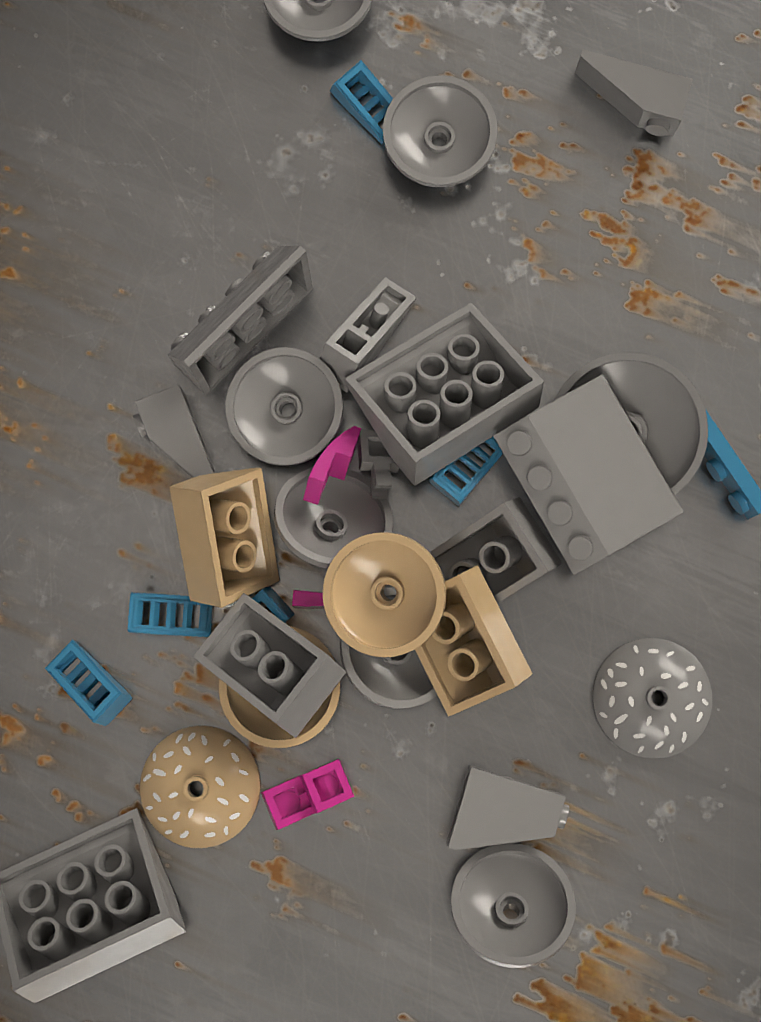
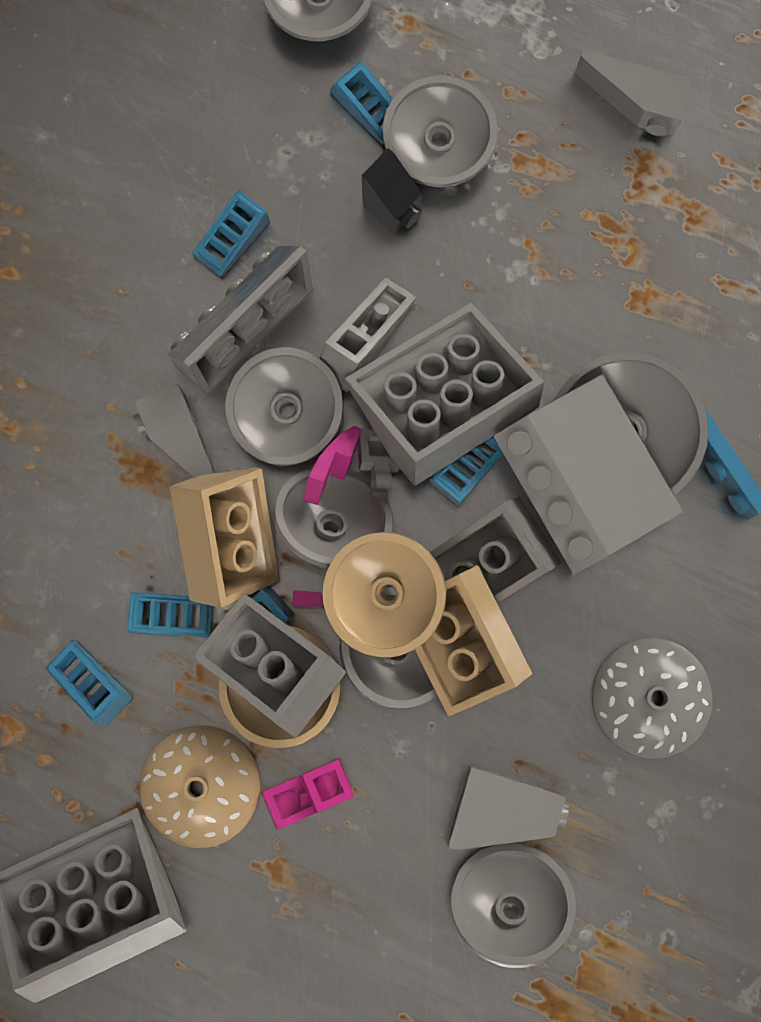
none -> dark azure slope [192,190,270,278]
none -> black slope [361,148,422,234]

